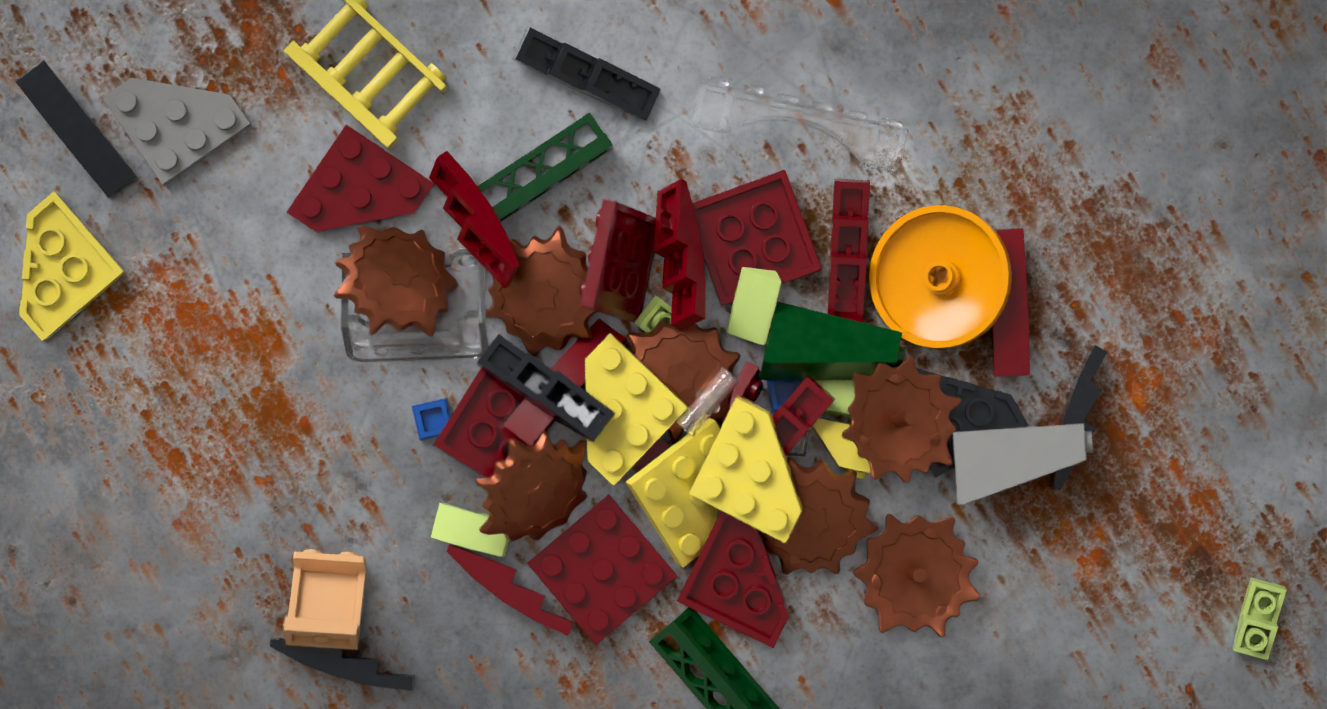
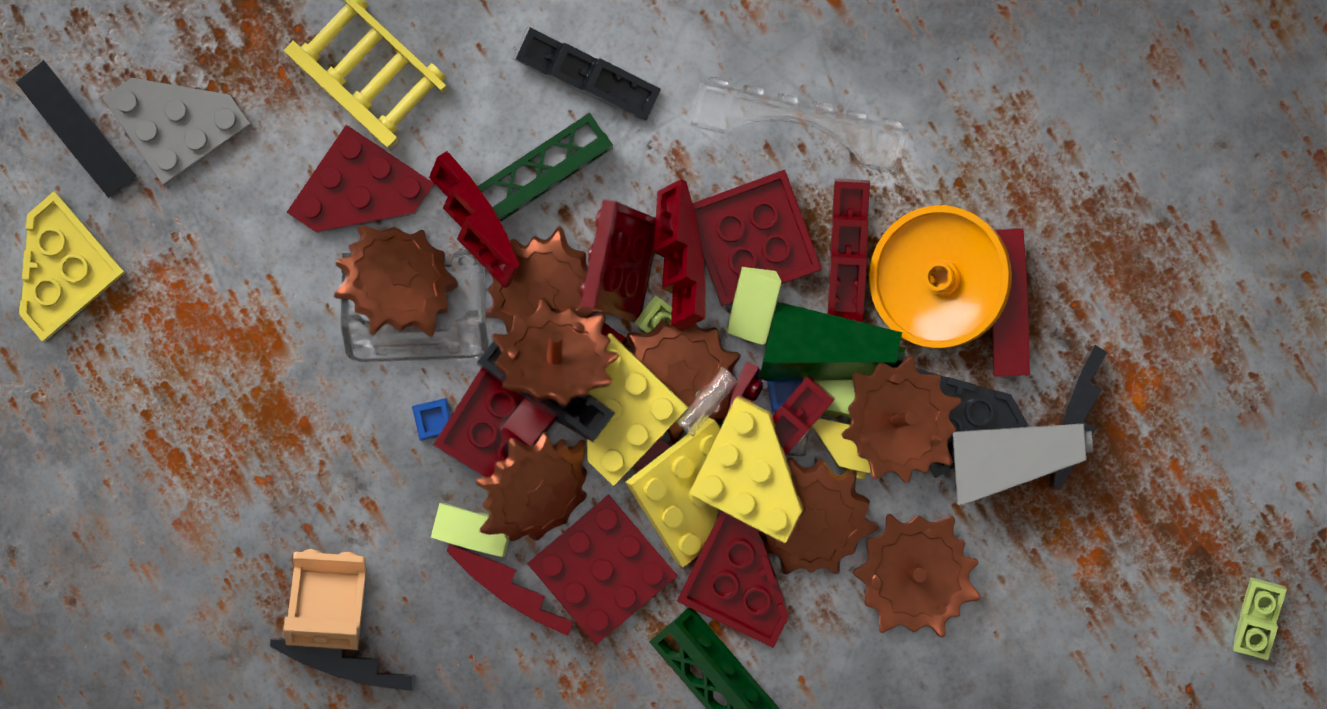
none -> copper piece [492,299,619,406]

